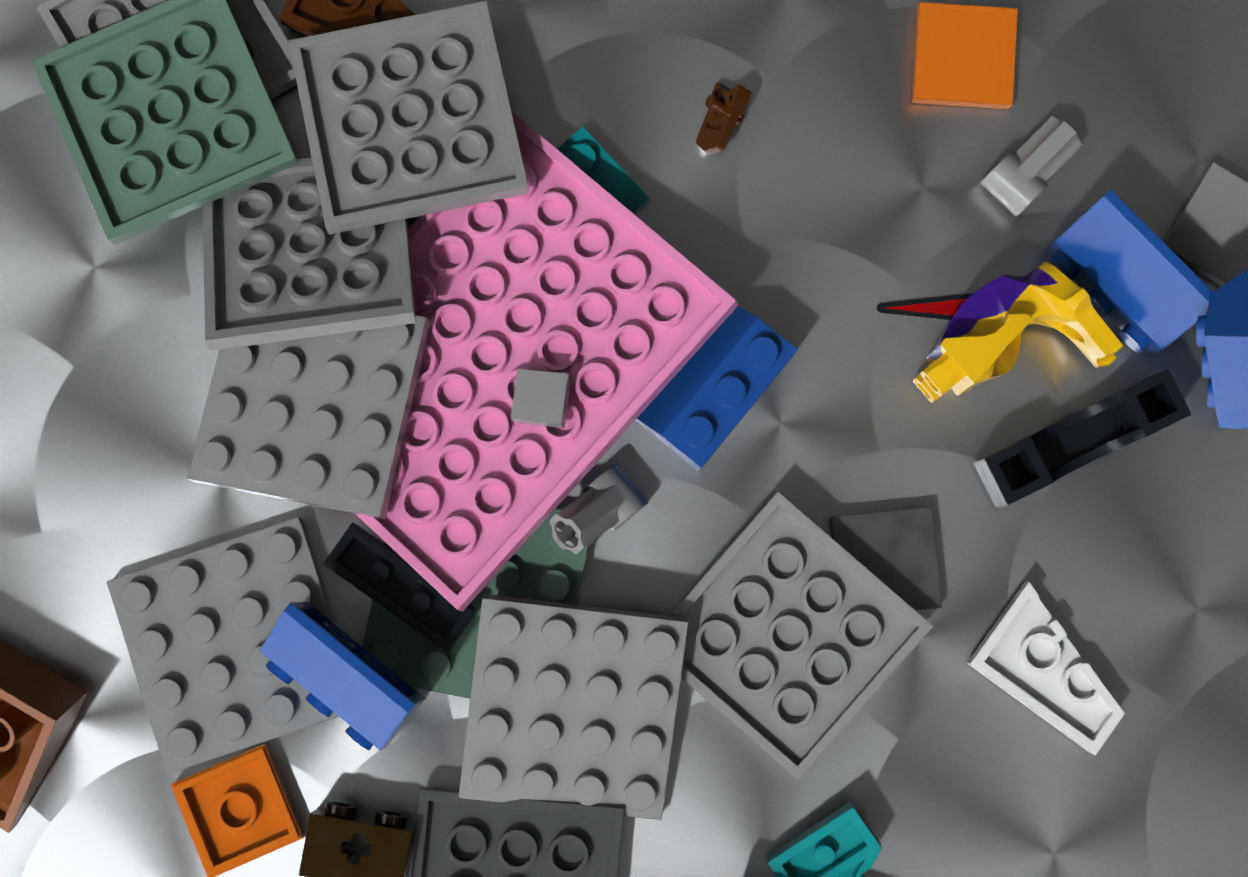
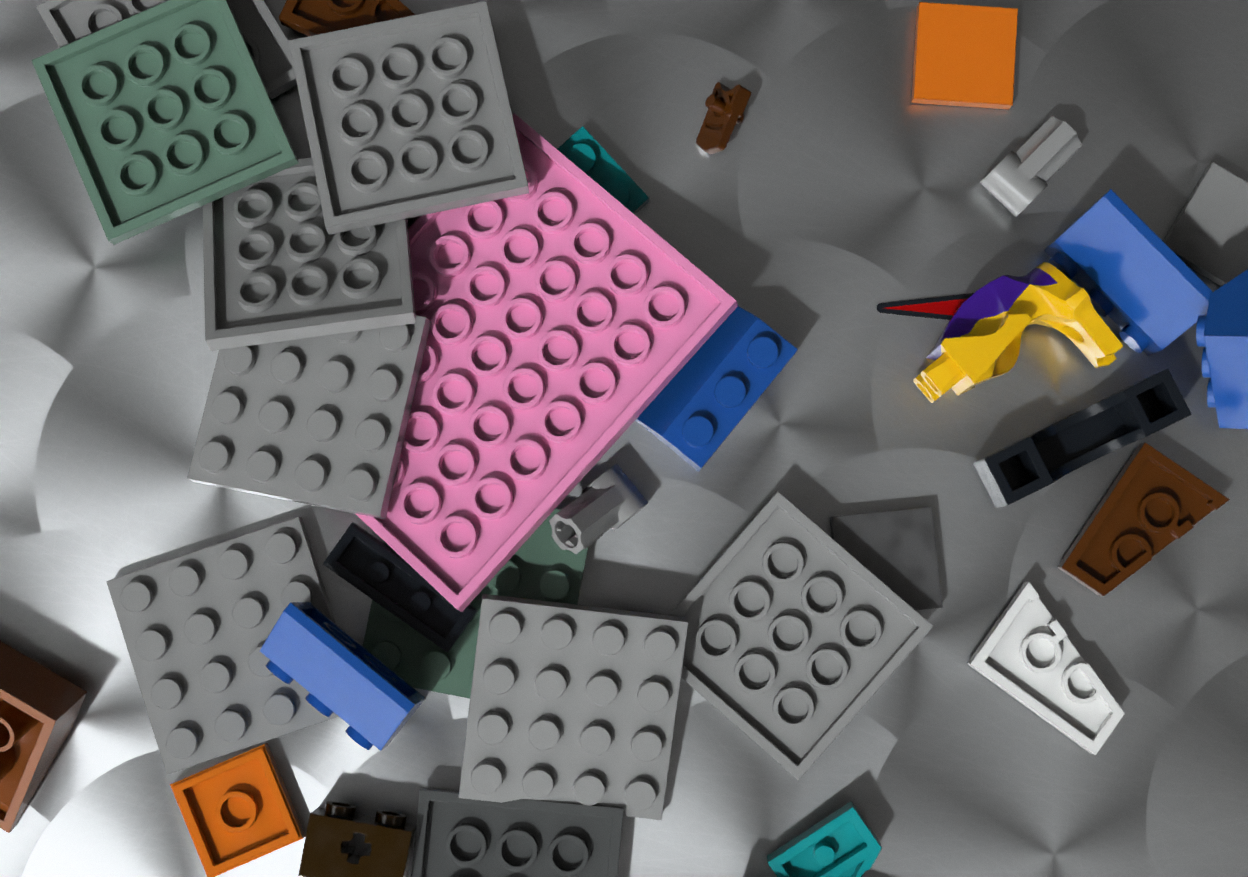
light grey tile [511,369,572,428] -> none
none -> reddish brown wing [1057,442,1230,596]

